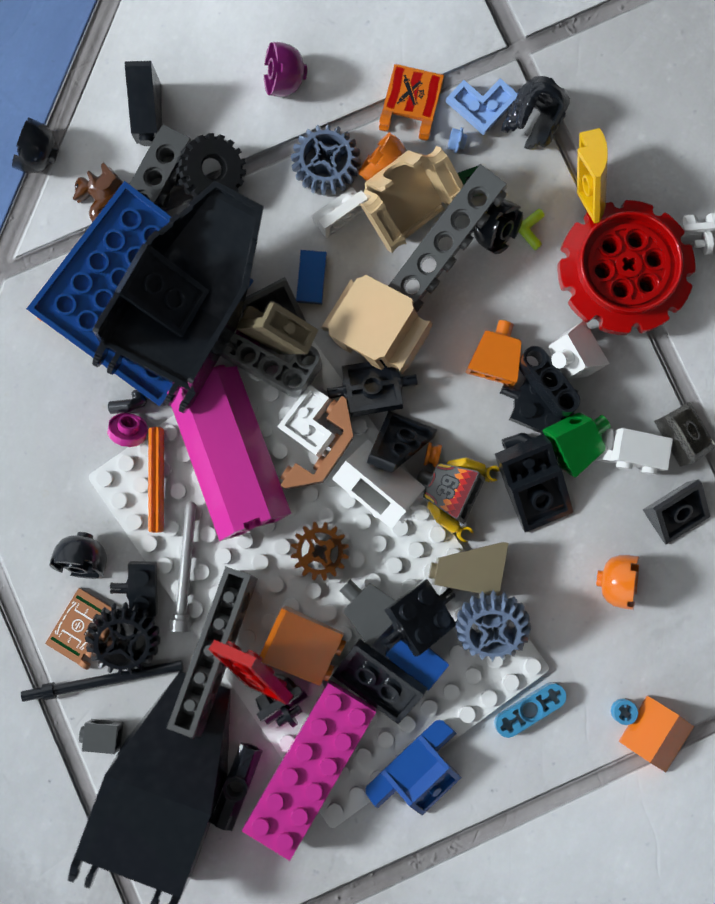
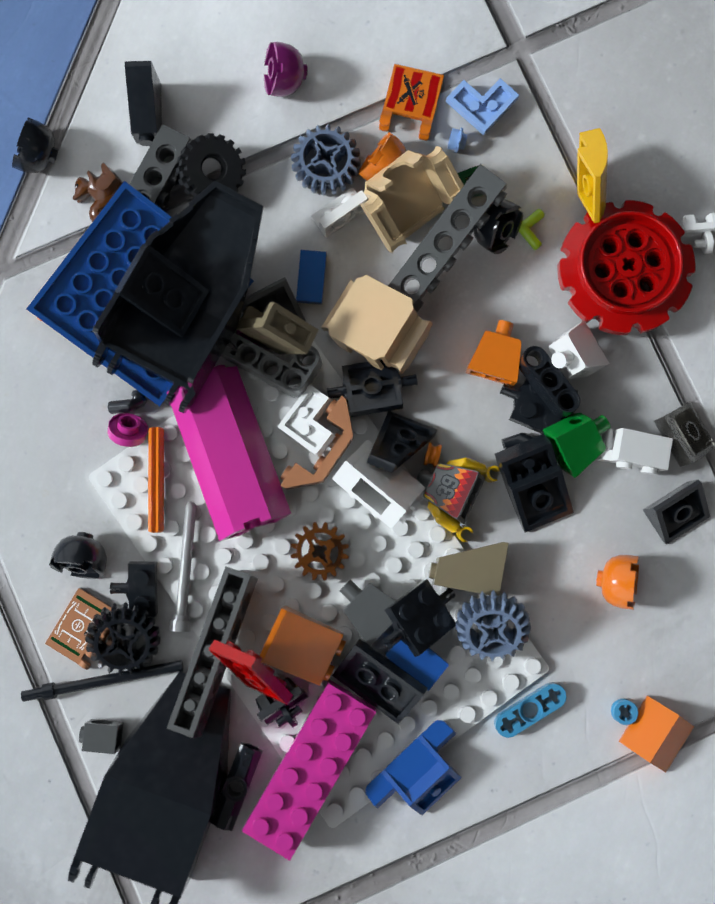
black piece [501,76,570,149] -> none

